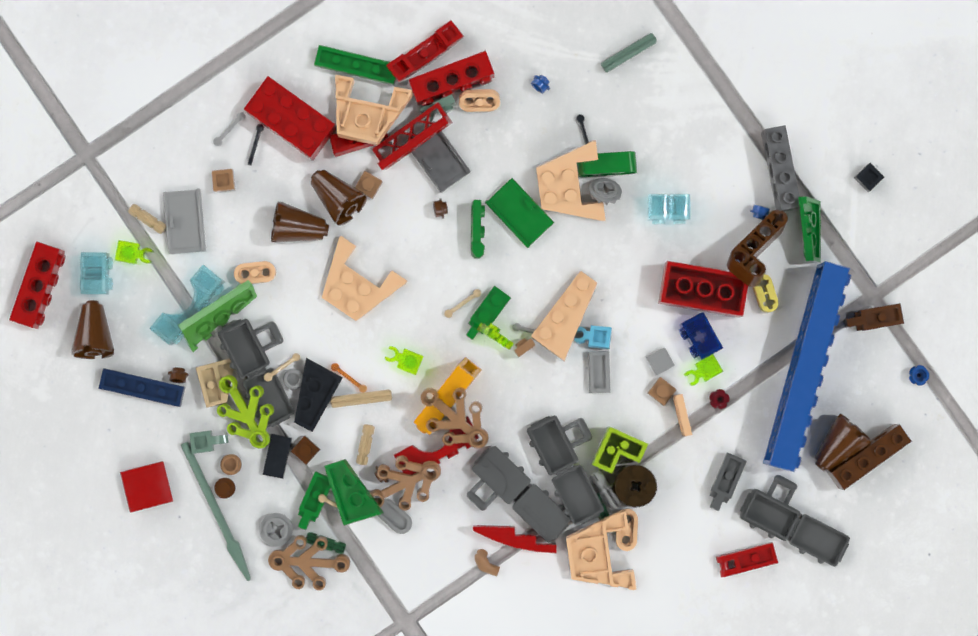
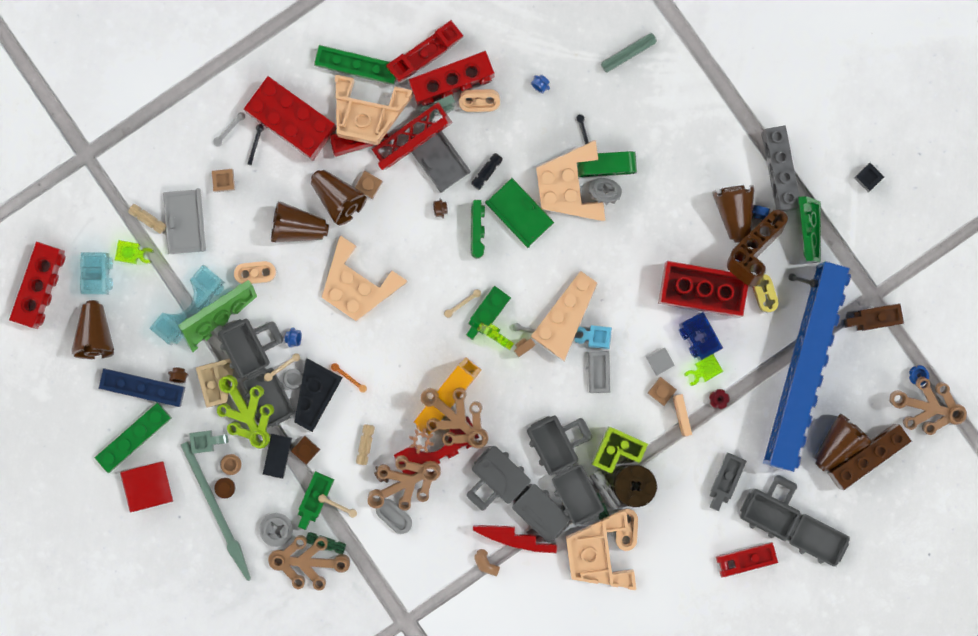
green wing [324,459,384,526] -> none
tan axle [330,390,392,408] -> none
clear neon green plate [384,346,424,375] -> none
clear light blue brick [648,194,690,225] -> none
none -> green plate [94,403,172,473]
none -> blue plate [285,327,302,348]
none -> nougat gear [409,428,434,454]
none -> black axle [471,153,503,190]
none -> reddish brown cone [712,185,754,243]
none -> black hinge [788,273,818,288]
none -> medium nougat plant [889,377,967,435]

